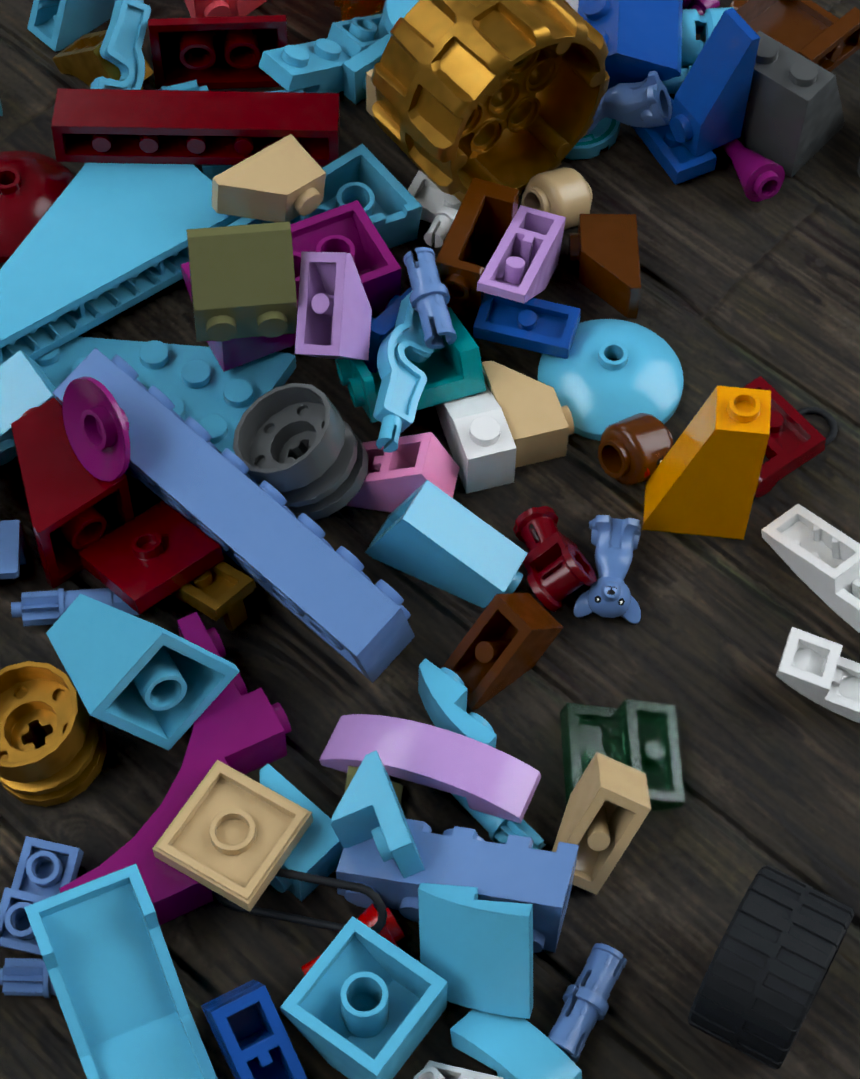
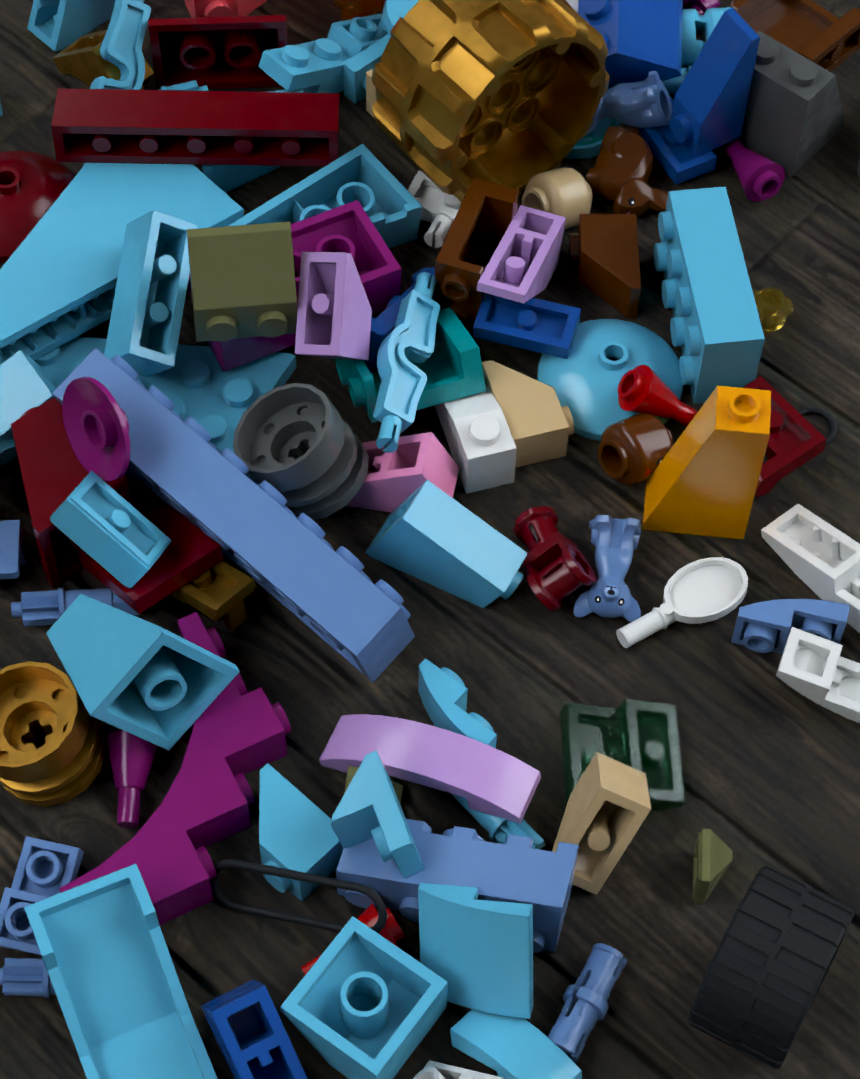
tan plate [152,760,313,912] -> none
tan slope [212,134,326,222] -> none
medium blue pin [403,247,457,349] -> none
reddish brown slope [442,592,564,710] -> none
none -> medium azure slope [50,470,172,588]
none -> medium azure brick [104,210,197,377]
none -> magenta cone [105,728,158,828]
none -> reddish brown animal [586,126,668,217]
none -> white piece [616,557,748,648]
none -> red cone [618,365,698,427]
none -> medium azure brick [653,186,765,404]
none -> olive slope [692,829,732,904]
none -> medium blue slope [731,599,850,654]
none -> clear yellow plate [753,287,793,332]

